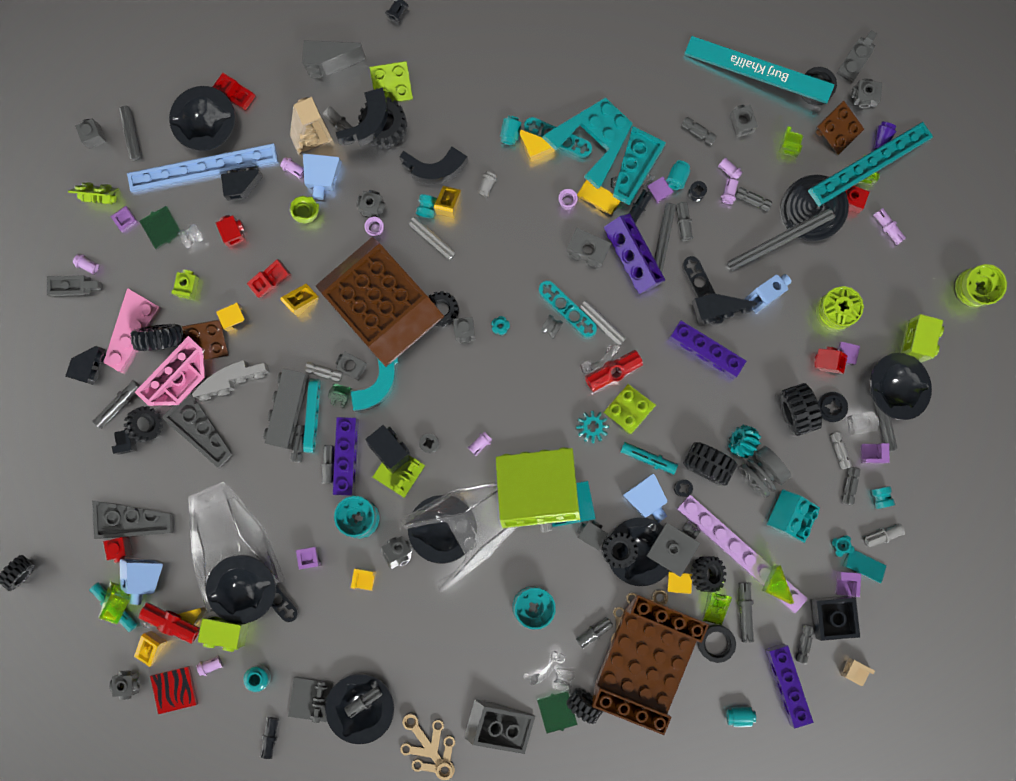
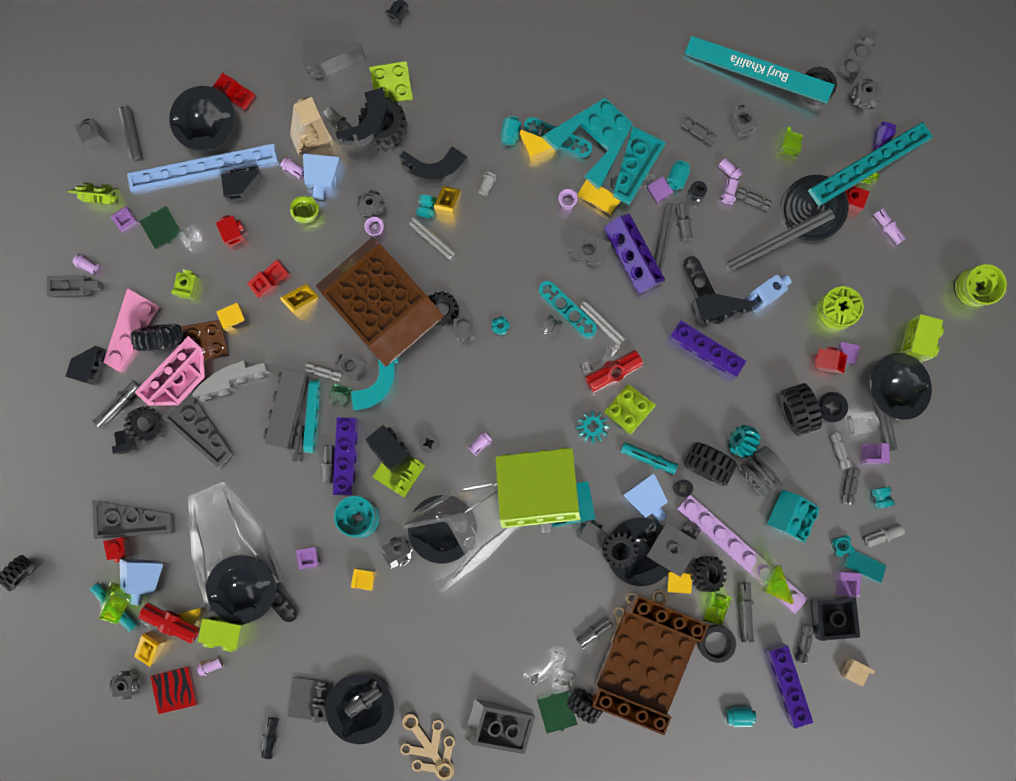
teal head [243,665,271,692] -> none
teal wheel [512,586,556,630] -> none
black axle [629,189,653,224] -> none
reddish brown hinge [815,101,864,155] -> none

